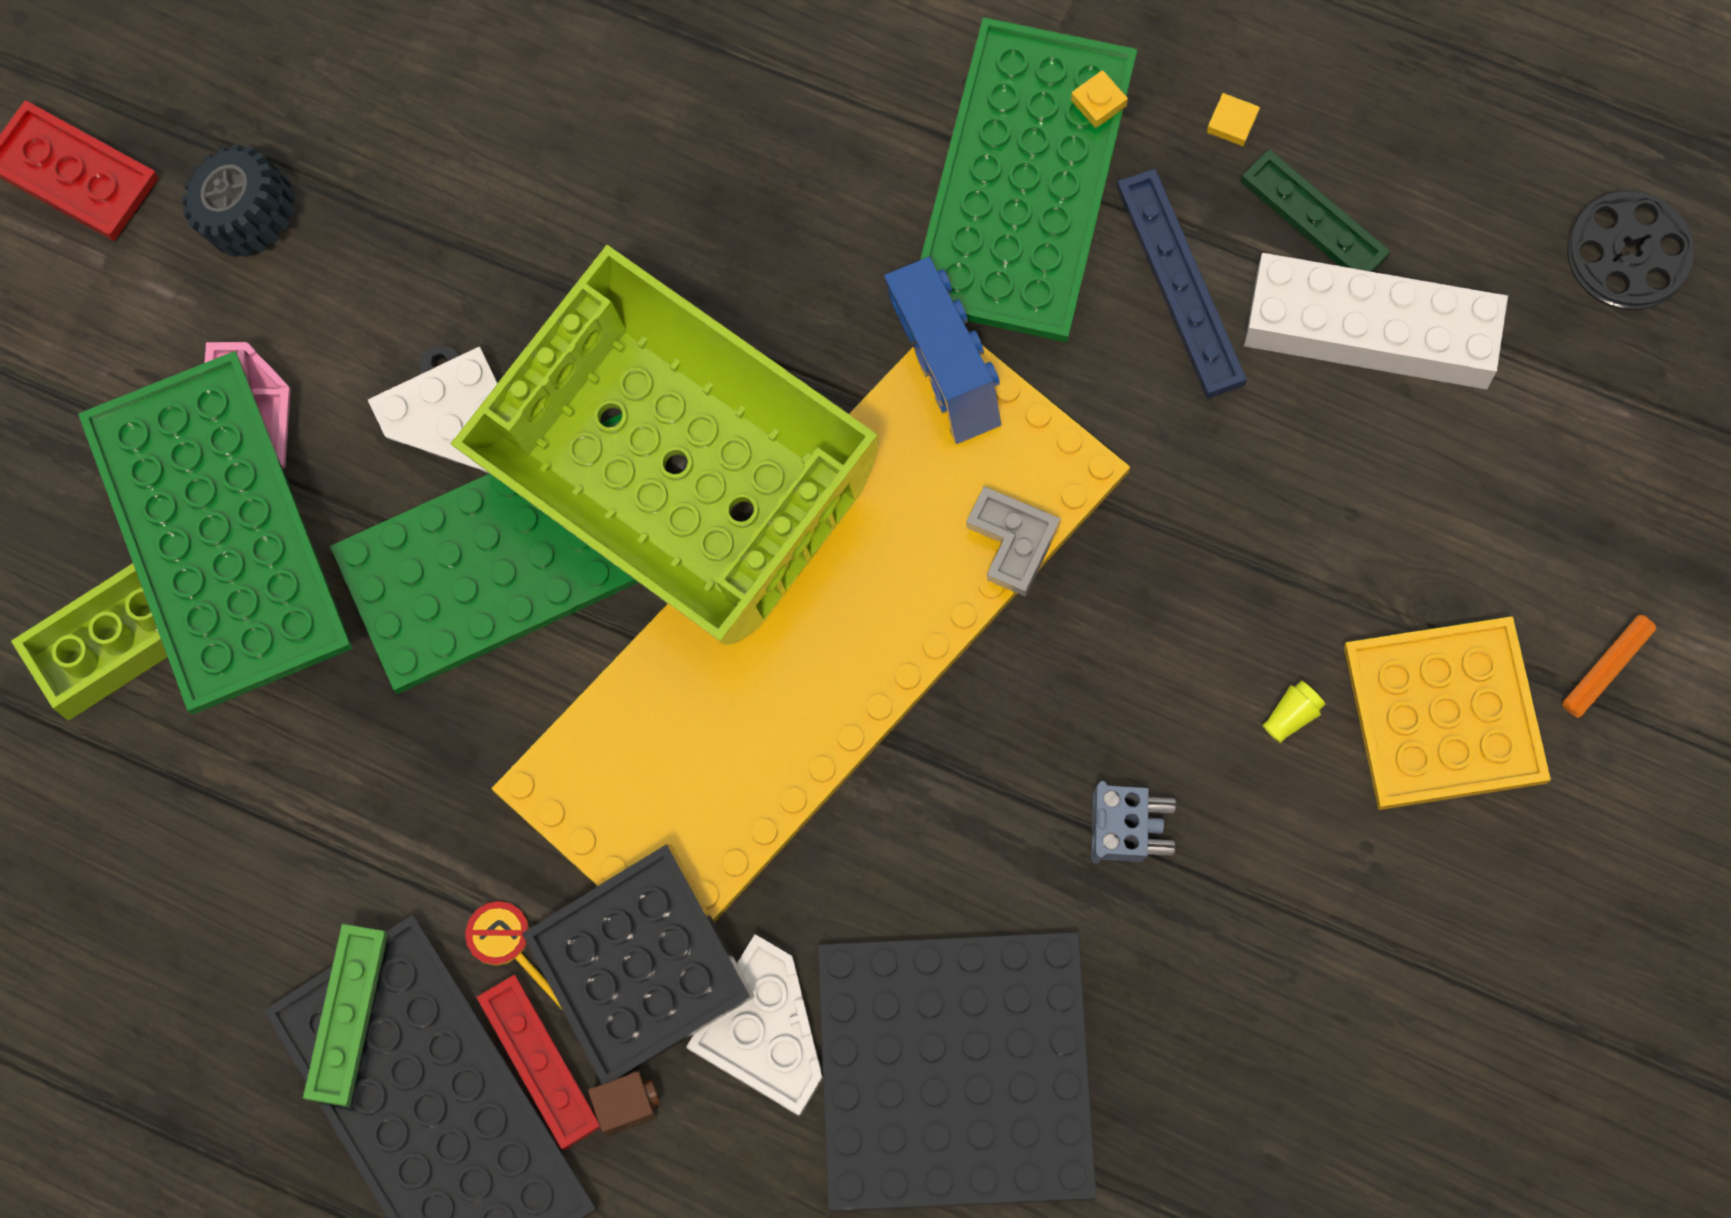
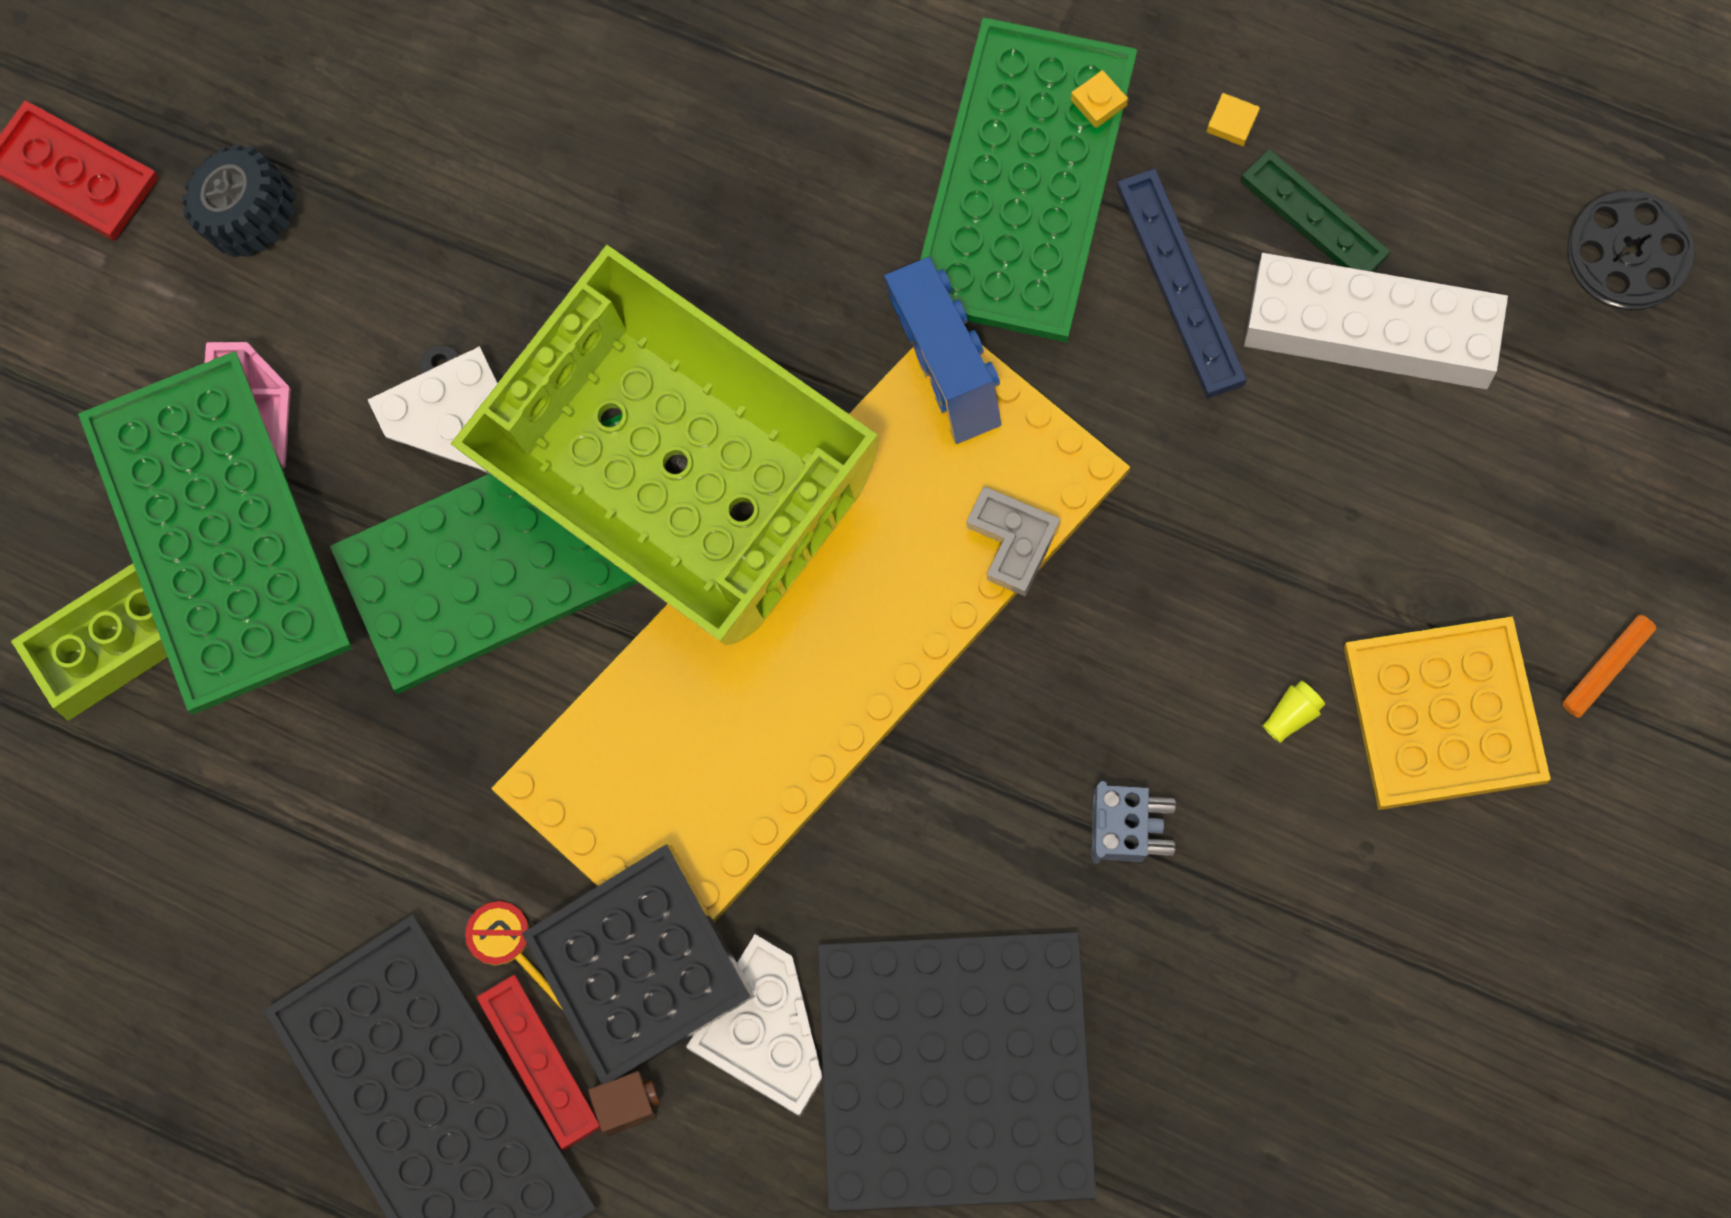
bright green plate [303,924,388,1108] -> none

